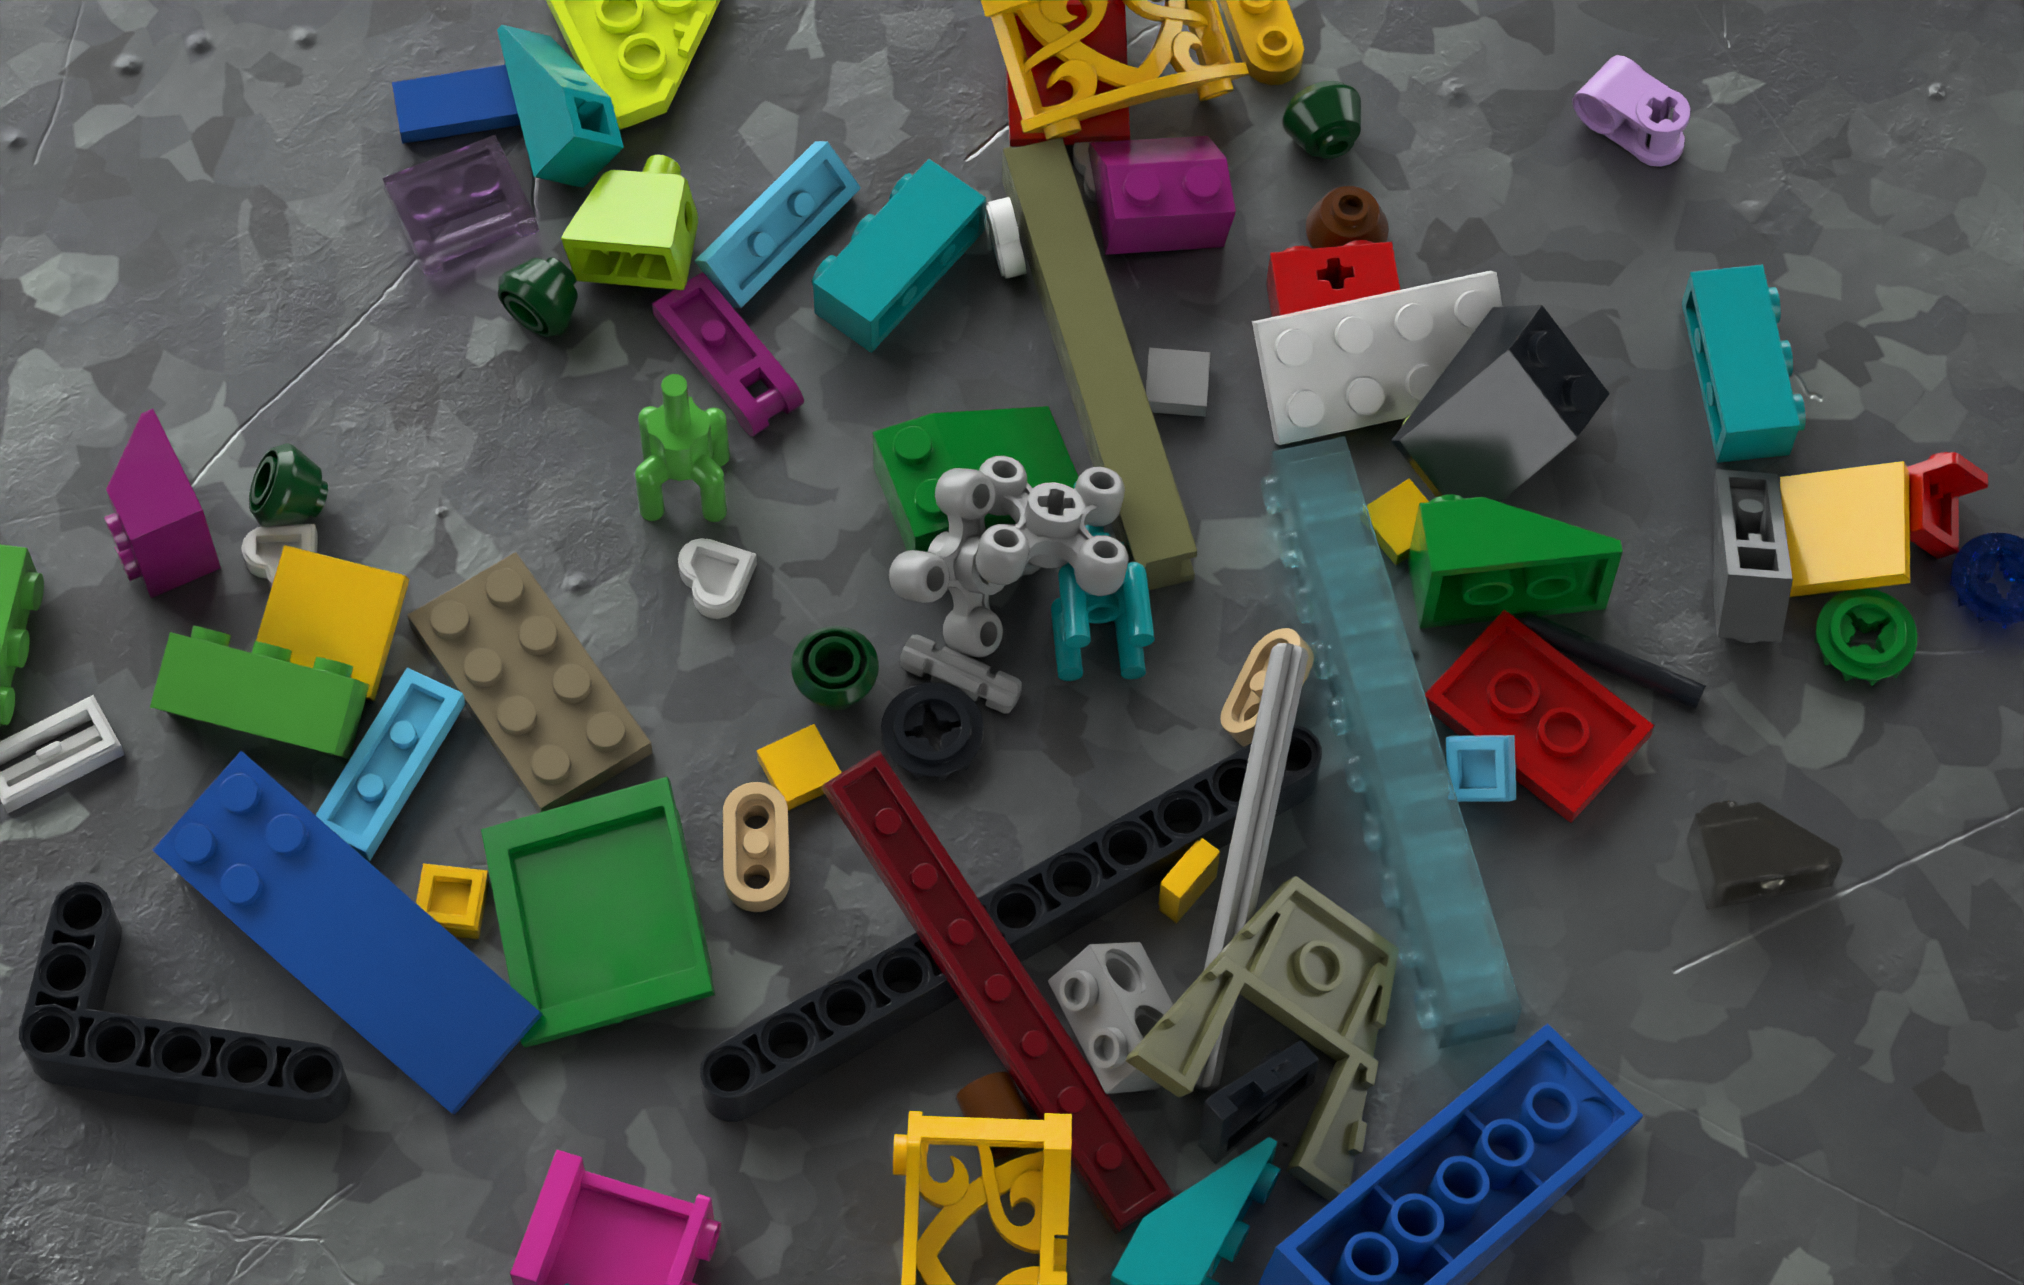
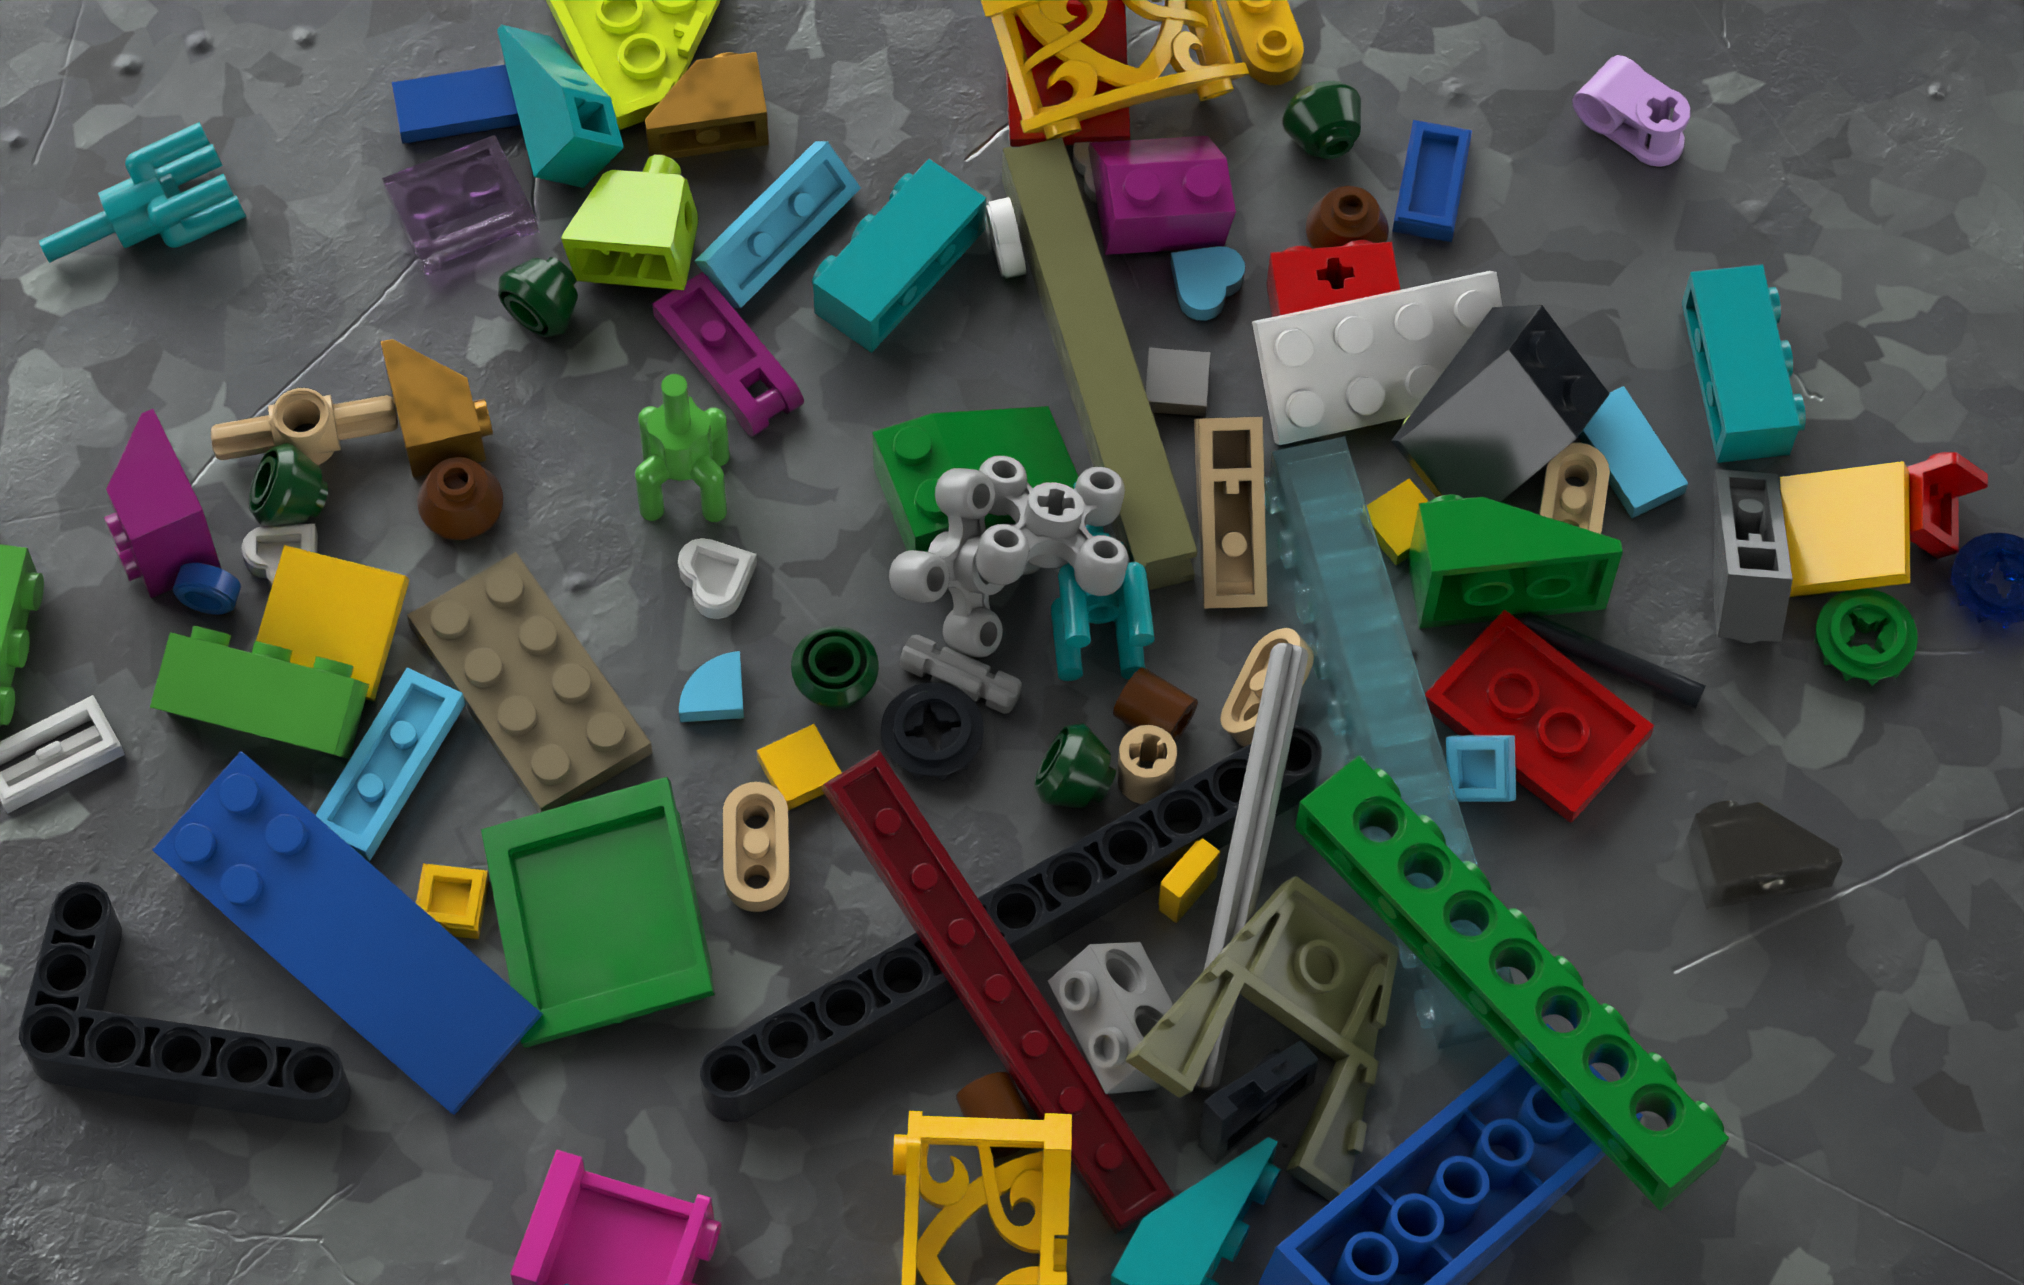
none -> teal plant [39,122,247,263]
none -> blue tile [173,563,241,615]
none -> tan axle [211,388,398,465]
none -> pearl gold slope [381,339,493,477]
none -> reddish brown cone [417,457,503,540]
none -> pearl gold slope [645,52,769,159]
none -> medium azure tile [679,651,744,722]
none -> dark green cone [1034,723,1116,808]
none -> reddish brown gear [1113,667,1198,743]
none -> tan gear [1117,725,1177,804]
none -> medium azure tile [1170,246,1245,321]
none -> tan slope [1194,417,1268,609]
none -> green brick [1295,755,1729,1211]
none -> blue tile [1392,120,1472,242]
none -> tan plate [1539,443,1610,534]
none -> medium azure tile [1578,386,1688,518]

